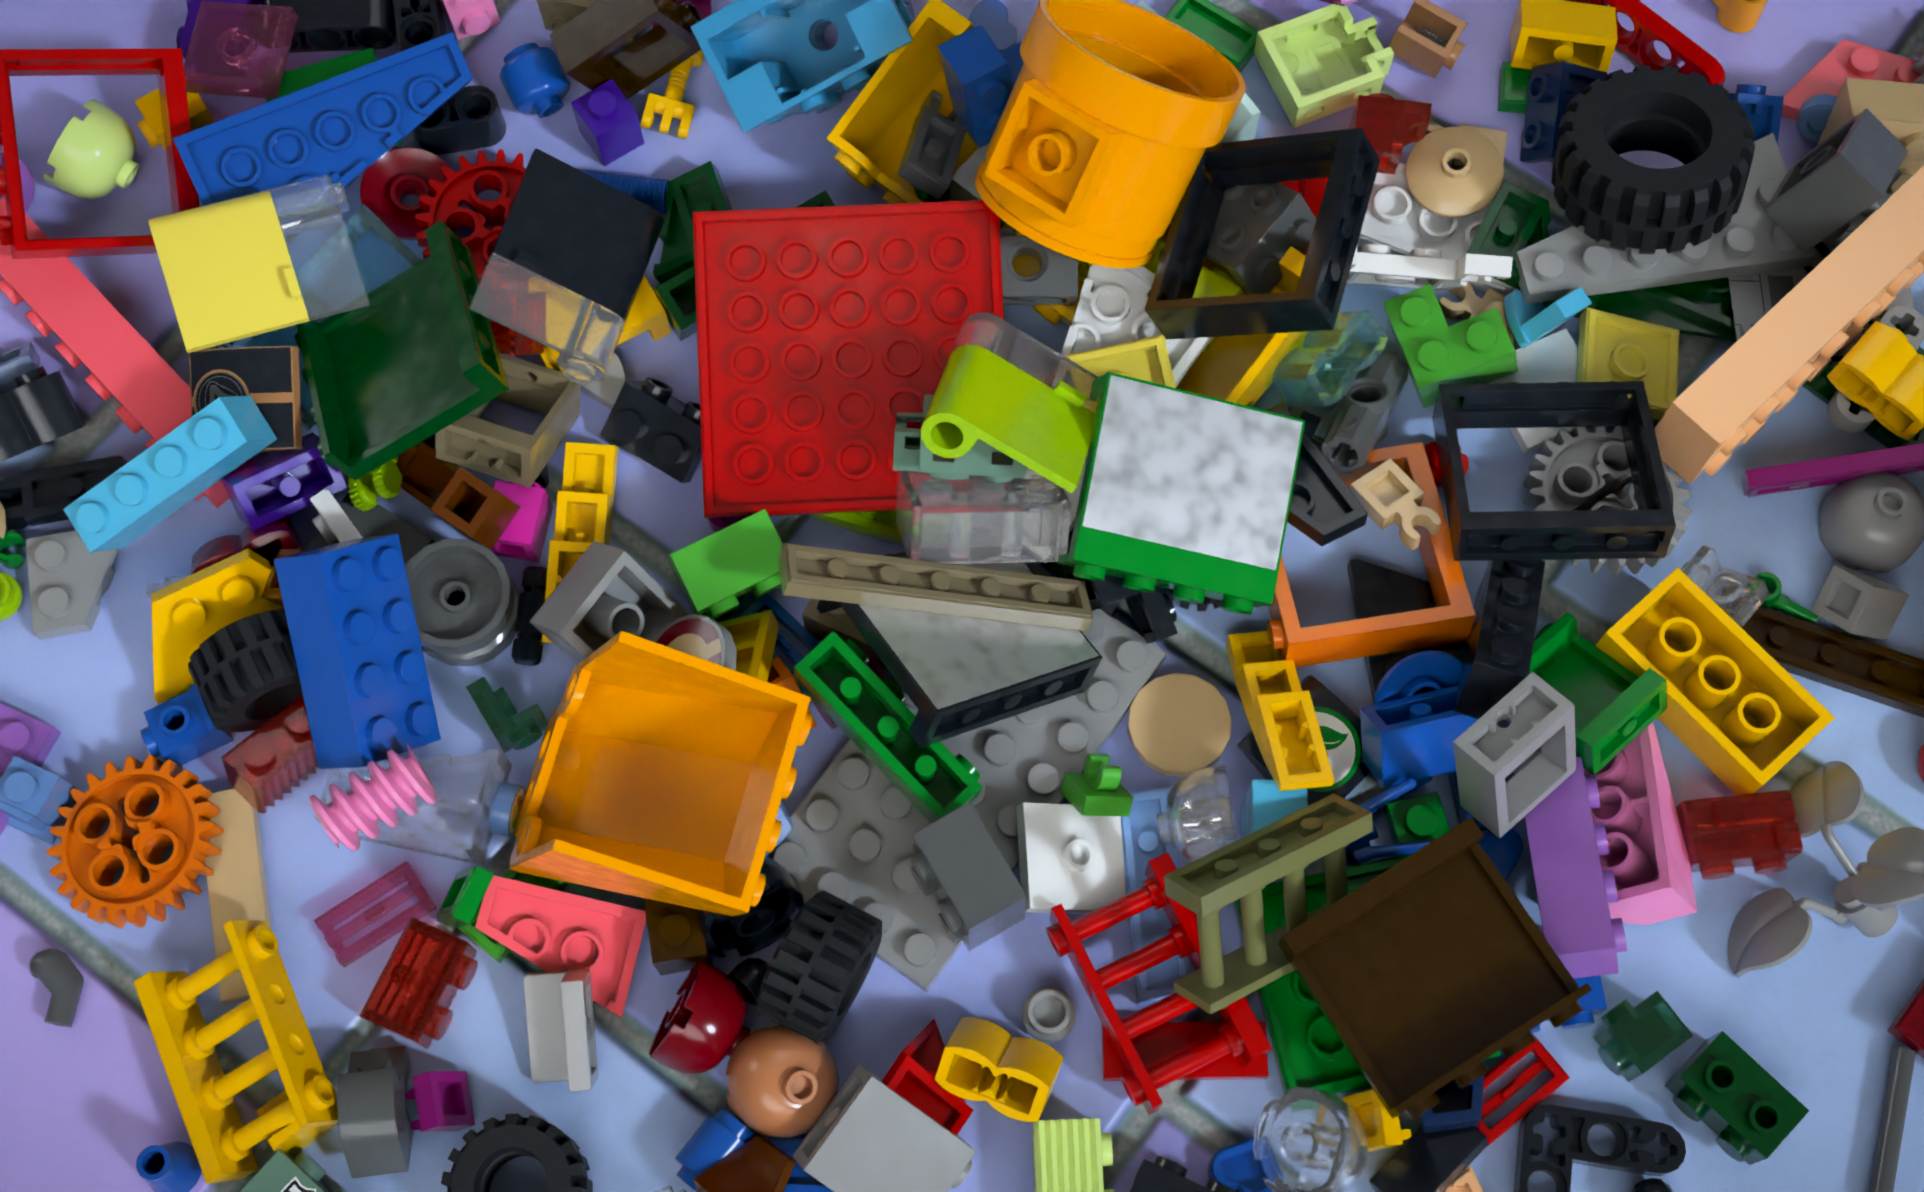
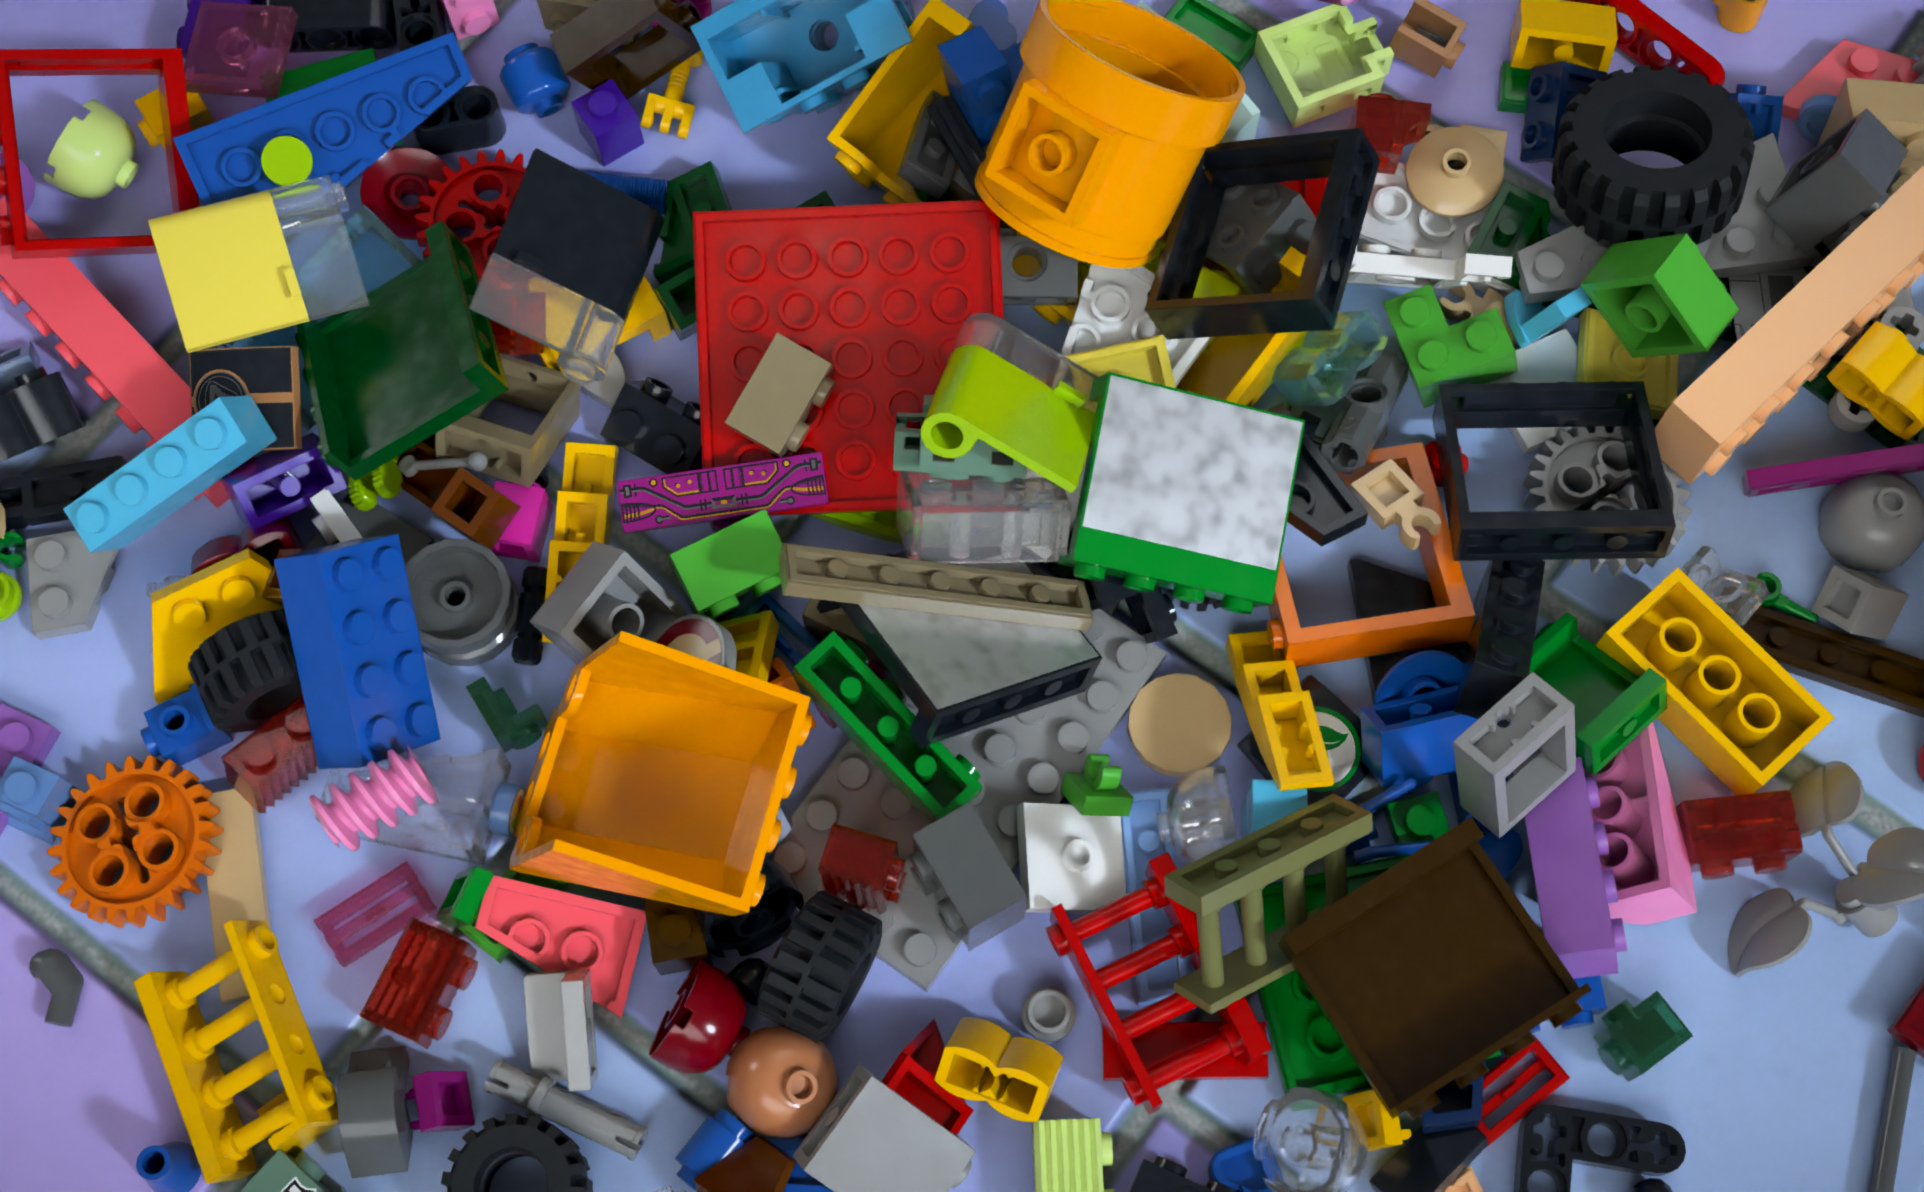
dark green brick [1664,1031,1809,1165] -> none
none -> lime tile [261,136,313,188]
none -> light grey hinge [398,451,488,477]
none -> light grey pin [484,1058,648,1161]
none -> magenta tile [616,452,830,534]
none -> dark tan brick [724,333,837,458]
none -> clear red brick [818,823,907,915]
none -> black axle [928,95,1003,221]
none -> bright green brick [1580,233,1739,358]

